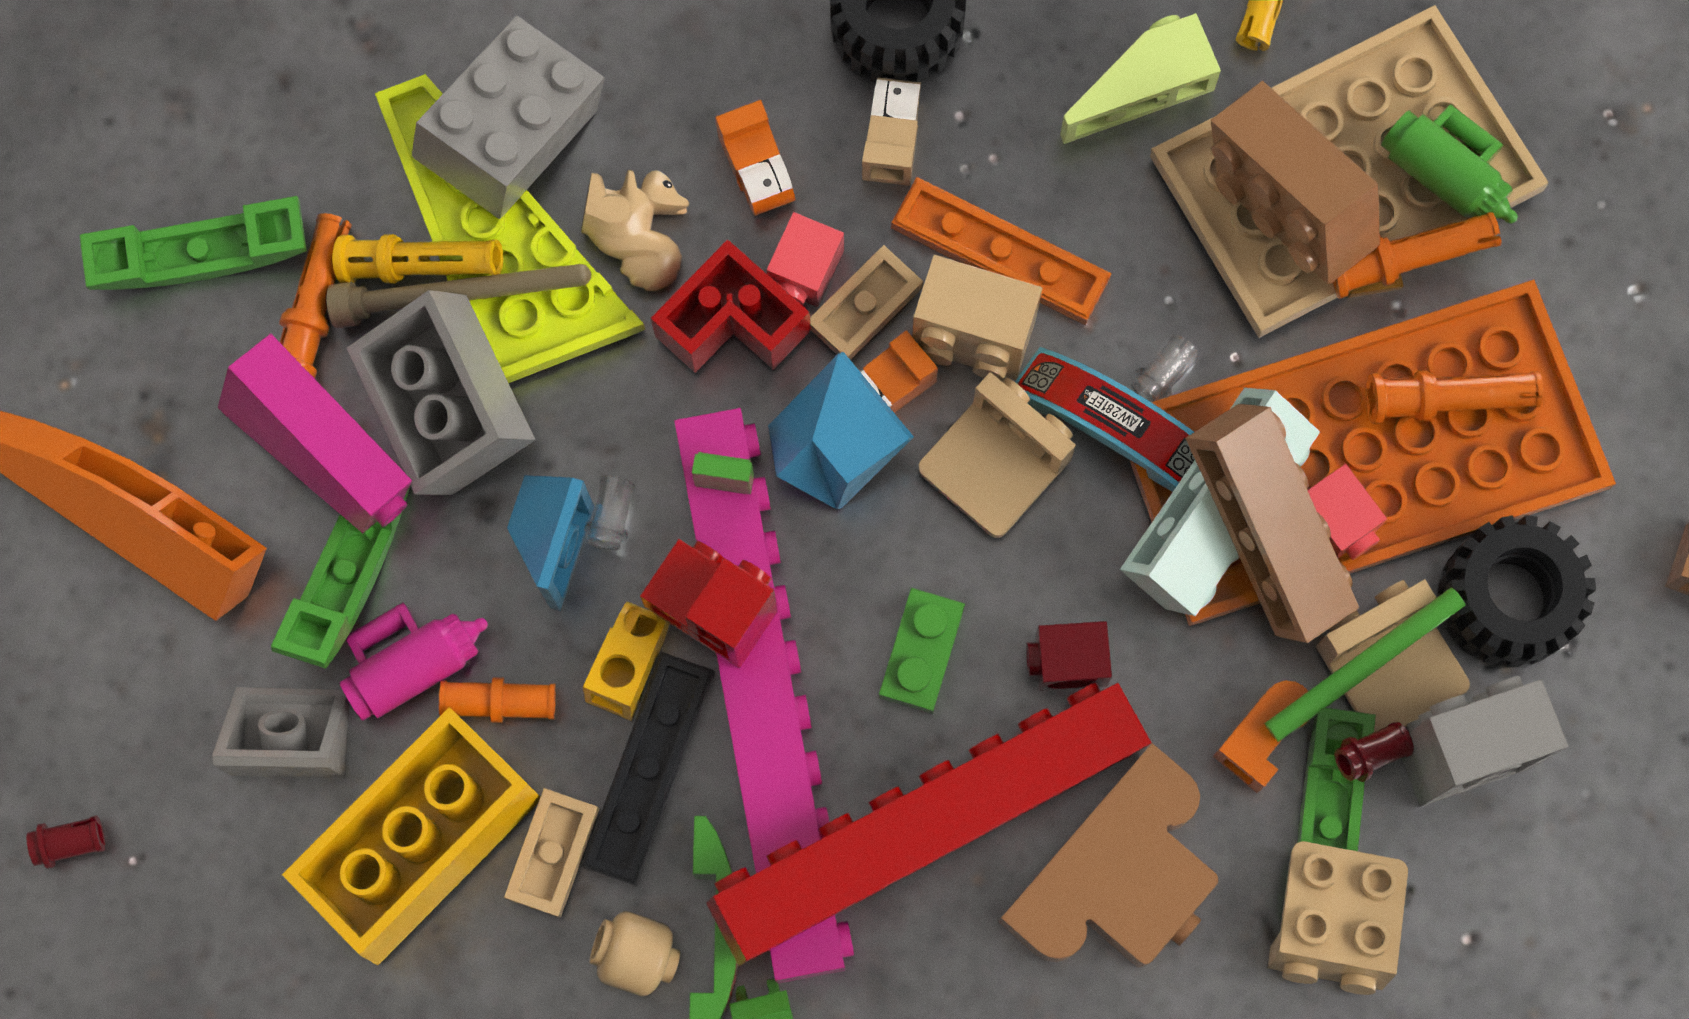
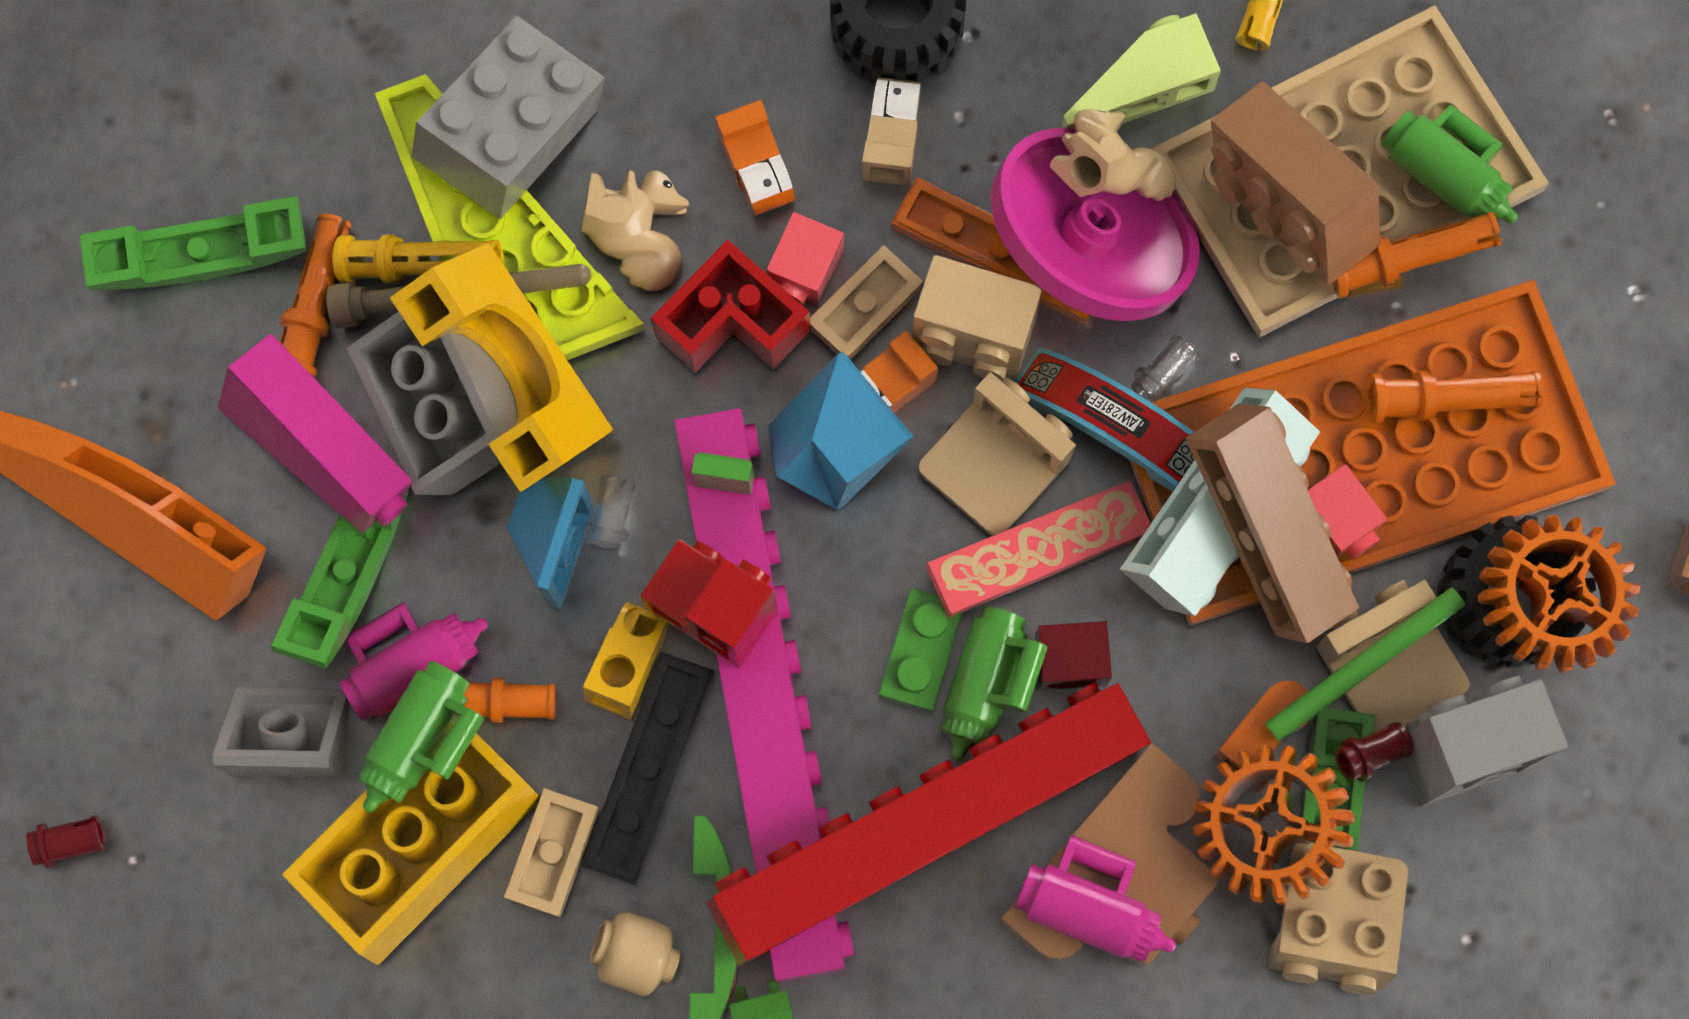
none -> bright green piece [358,660,485,813]
none -> yellow arch [390,242,613,492]
none -> tile [925,480,1151,618]
none -> bright green piece [941,606,1048,761]
none -> dark pink dish [991,128,1200,321]
none -> dark pink piece [1014,835,1176,961]
none -> tan animal [1050,109,1176,201]
none -> orange gear [1193,744,1355,905]
none -> orange gear [1478,515,1641,673]

